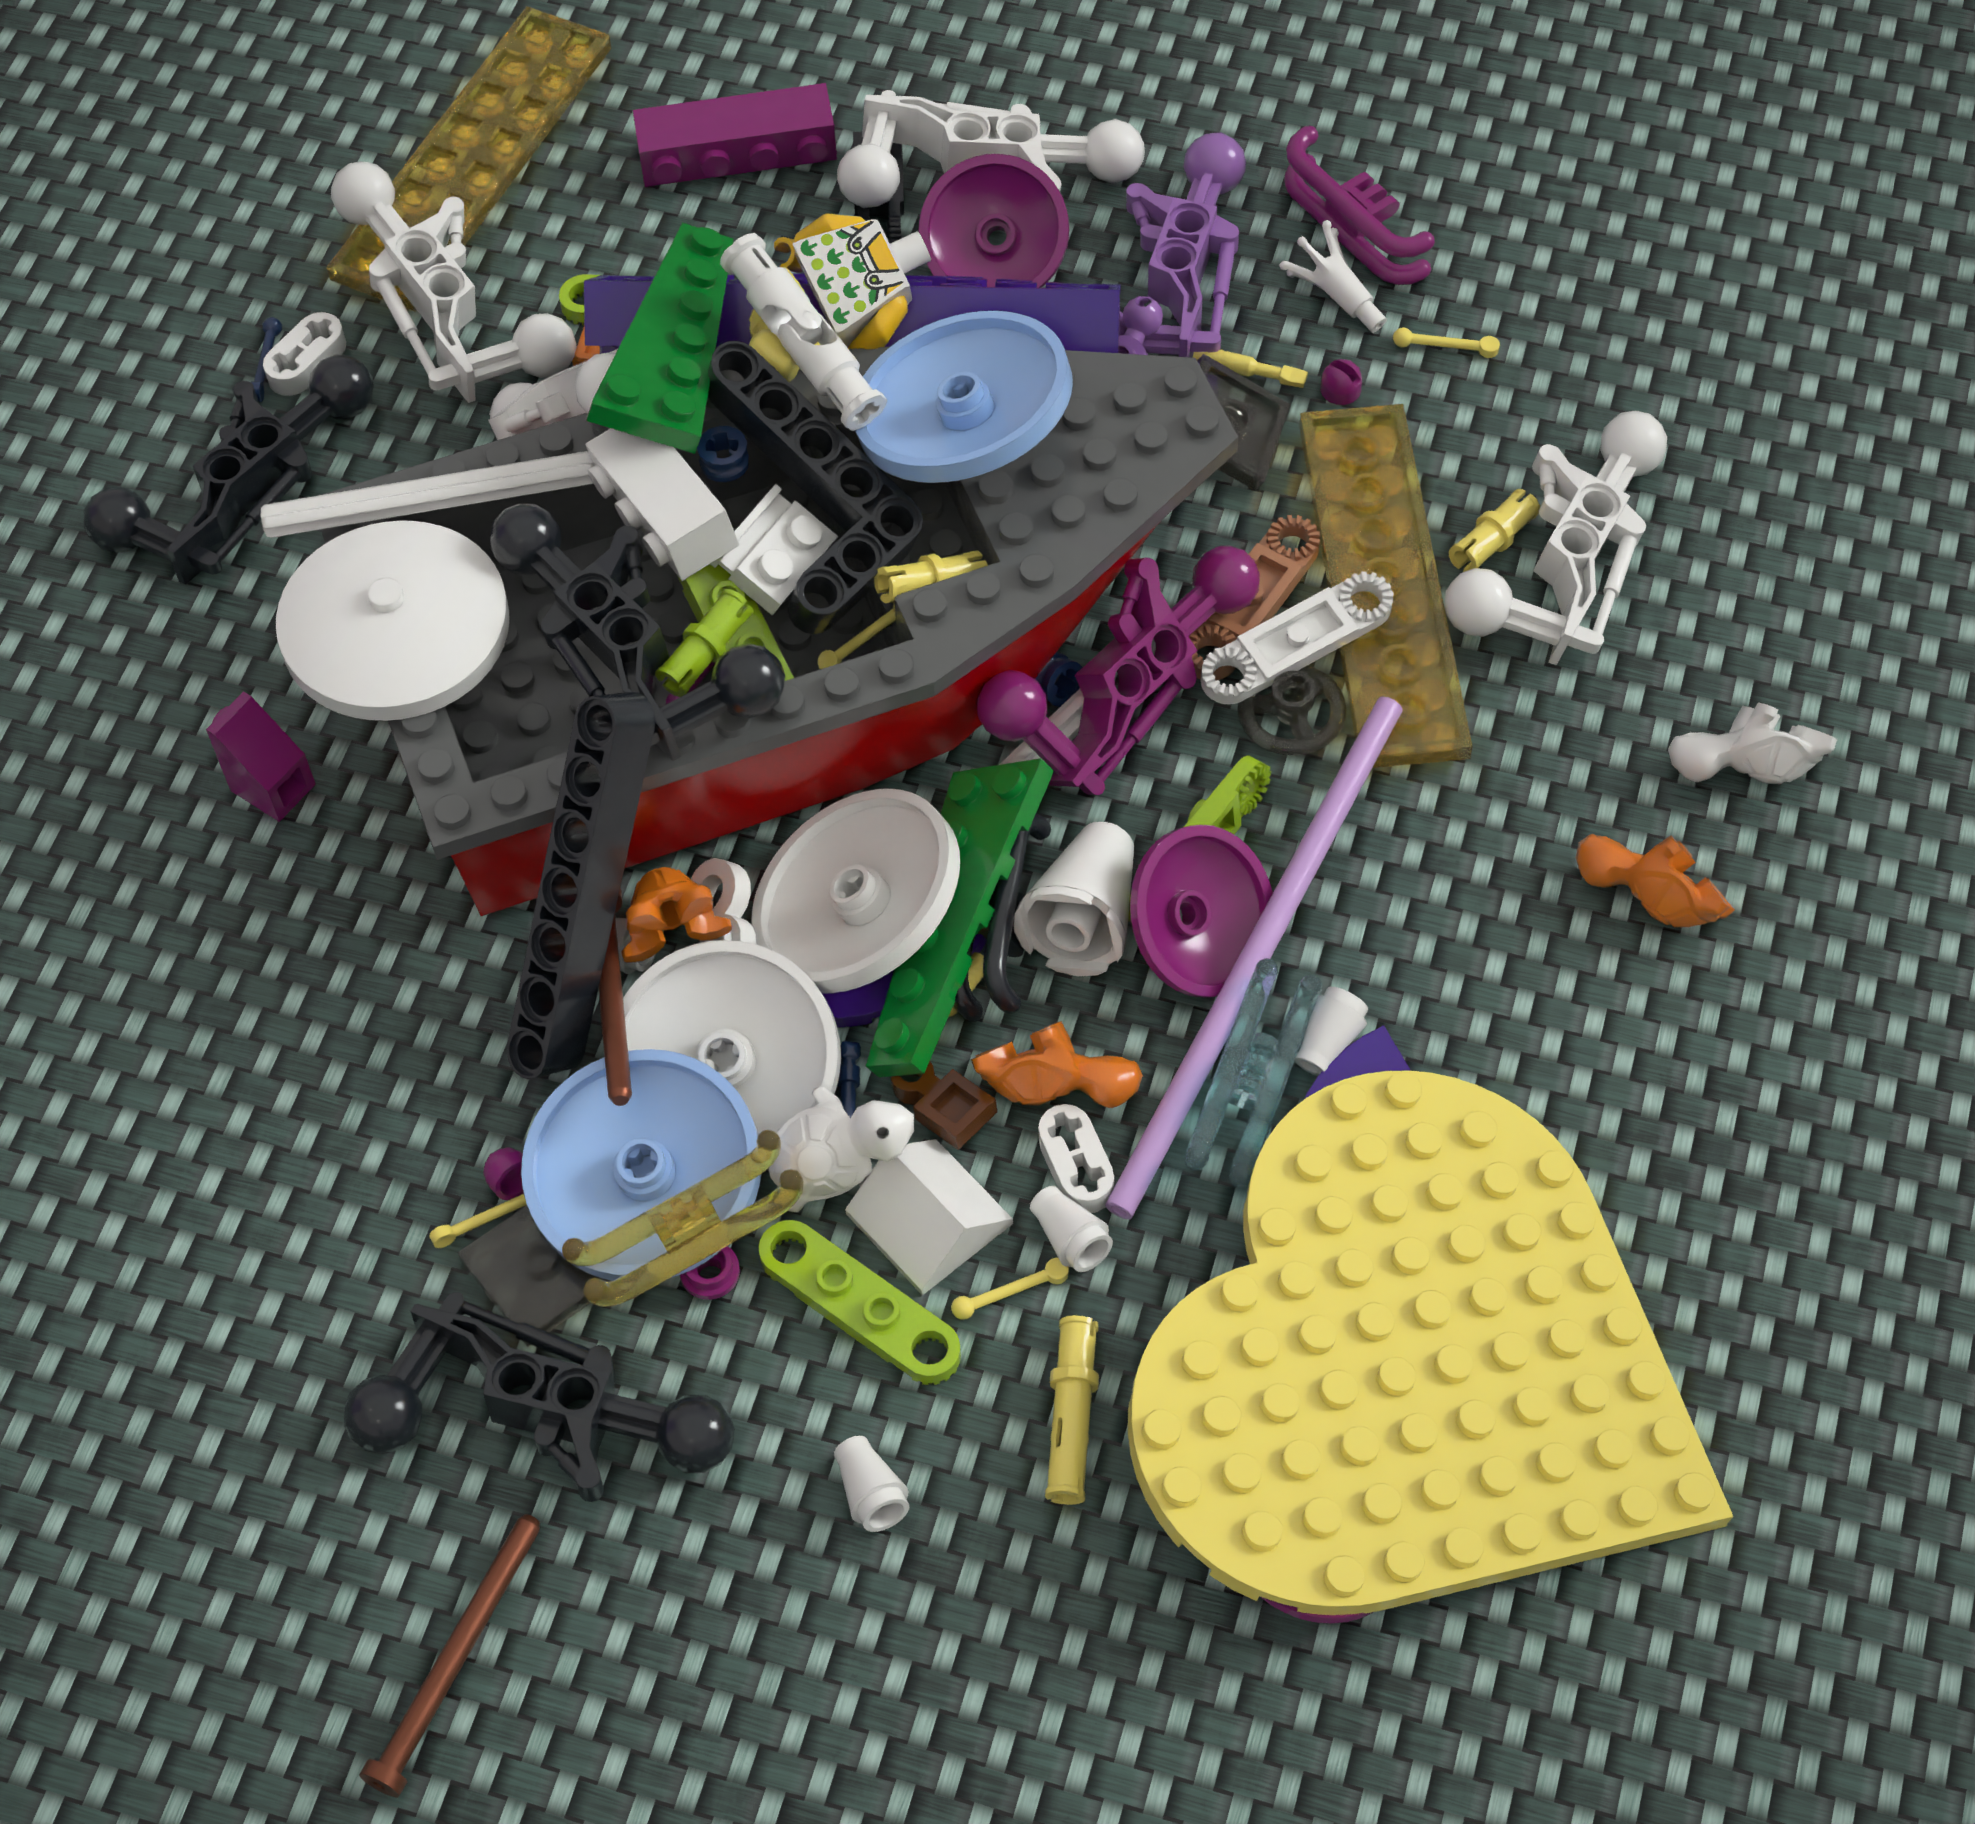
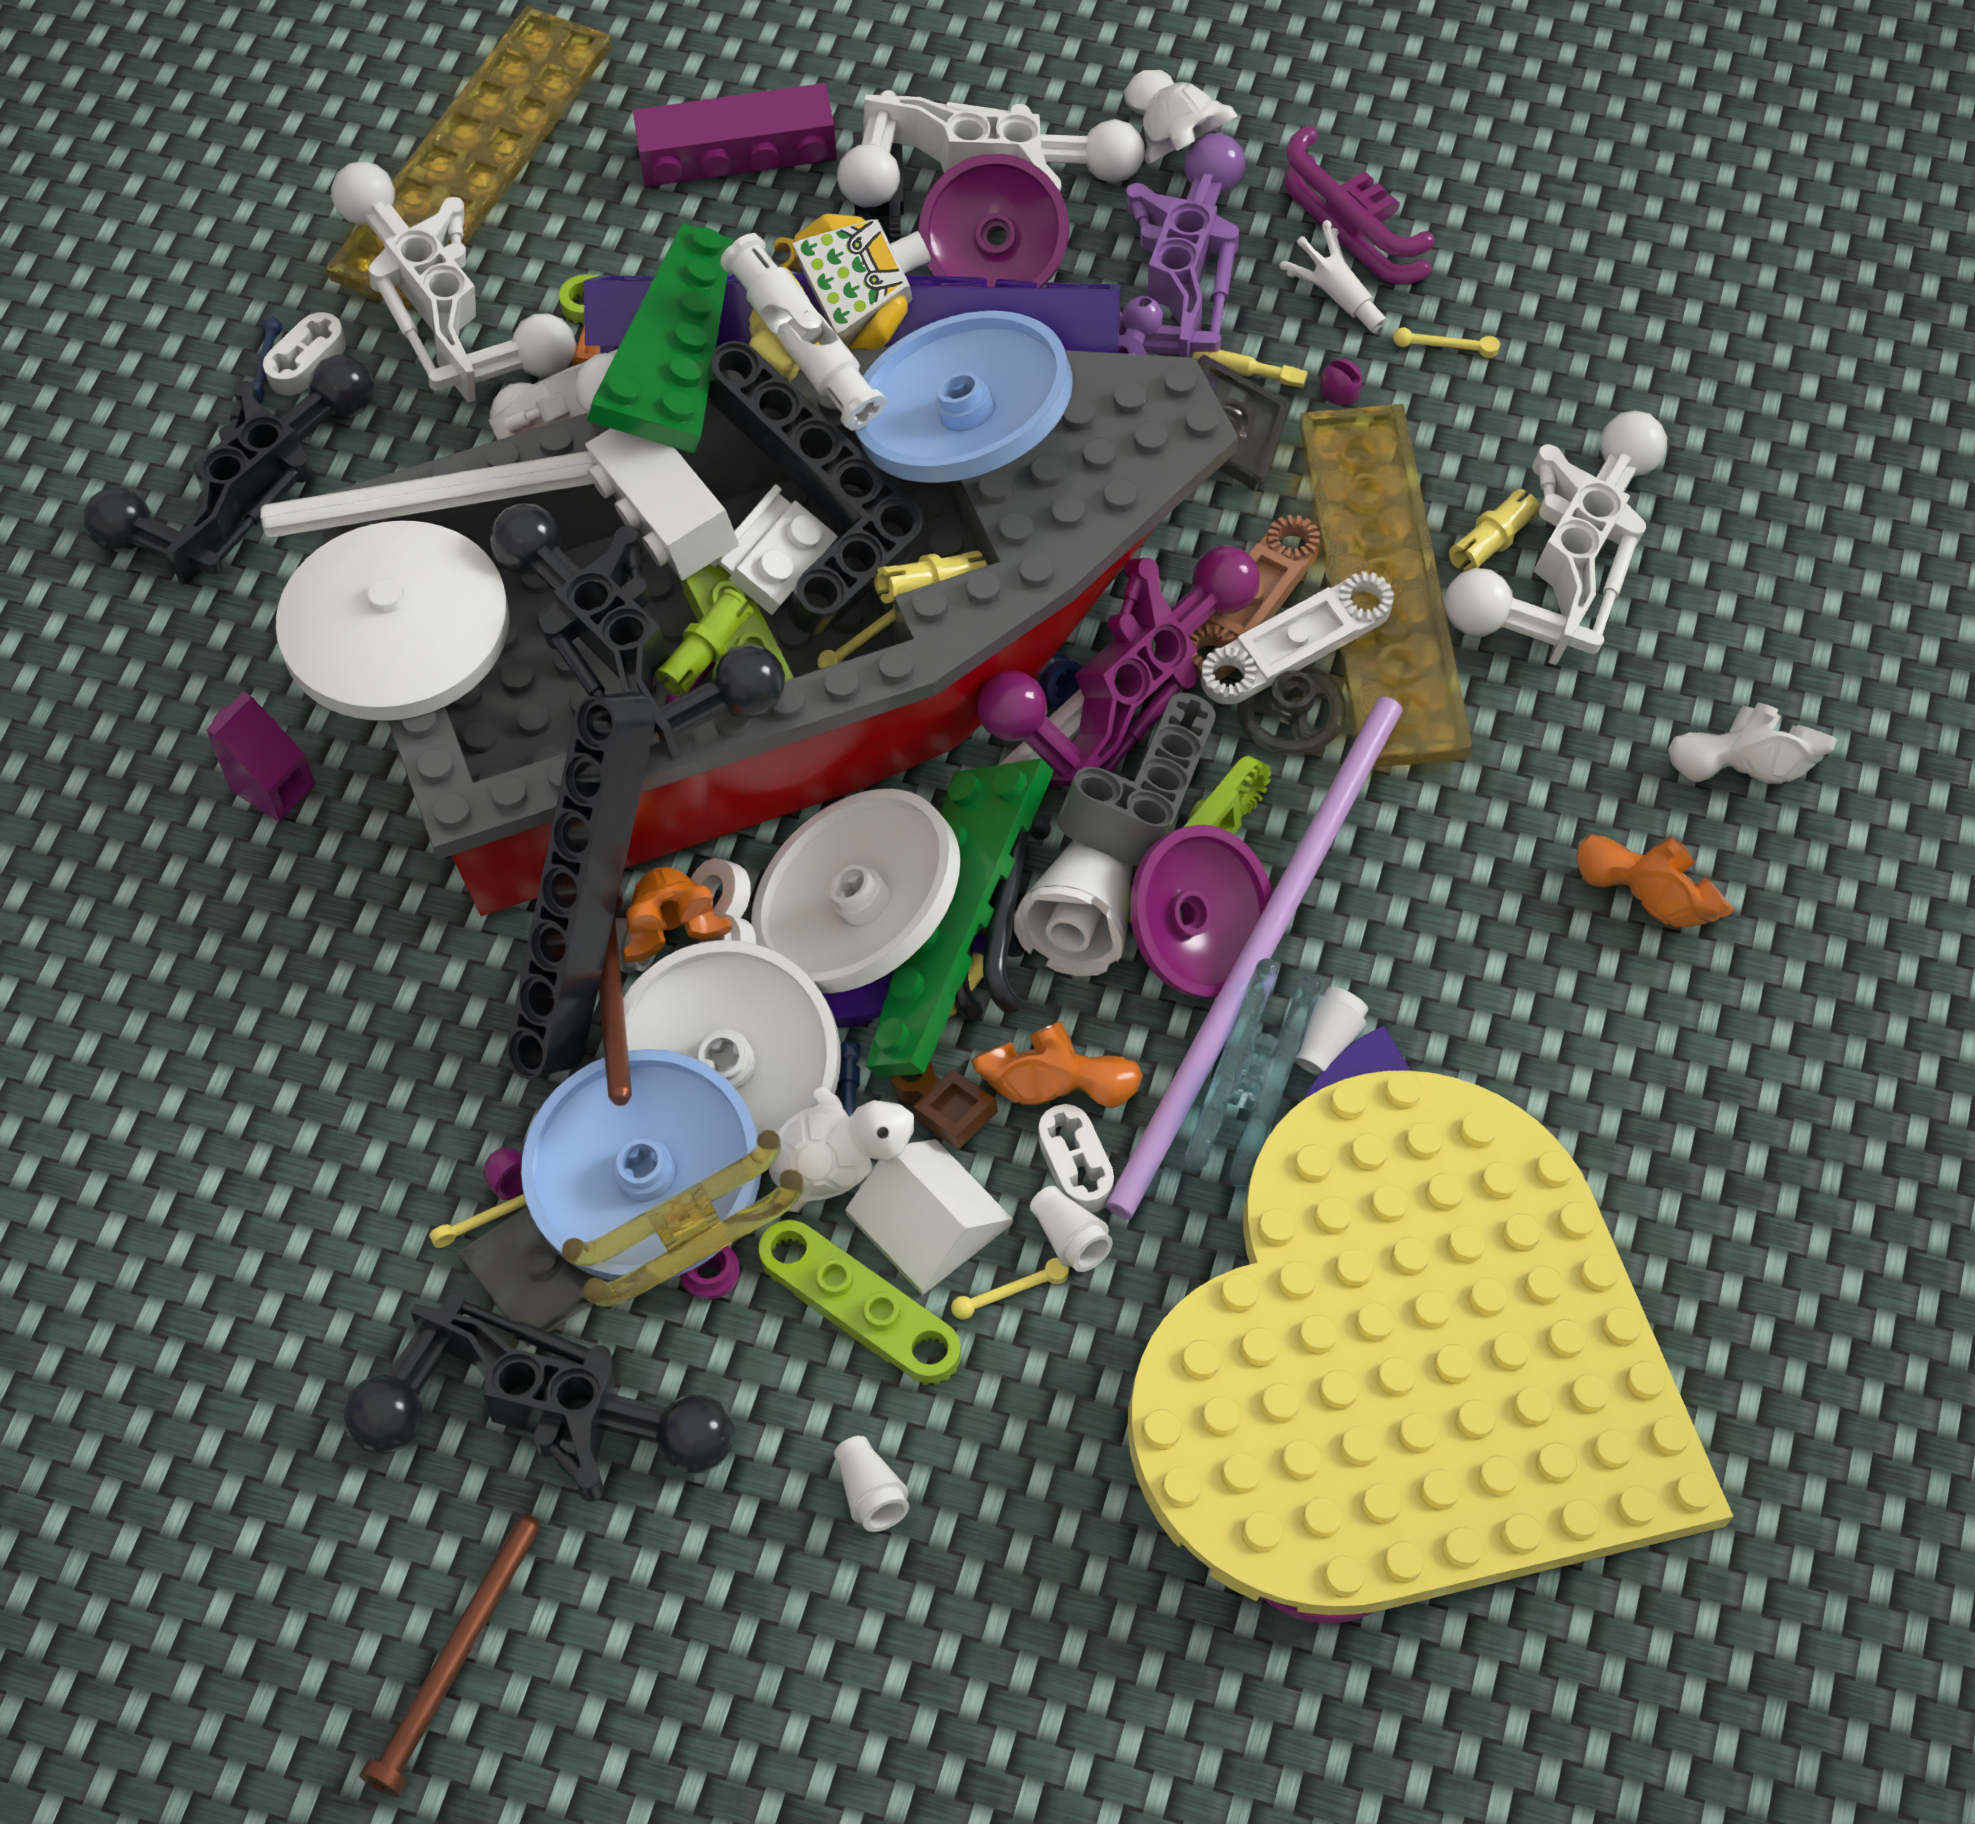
dark blue bush [697,426,749,482] -> none
light yellow pin [1045,1315,1099,1505] -> none
none -> dark grey beam [1057,693,1216,866]
none -> white animal [1124,70,1237,165]

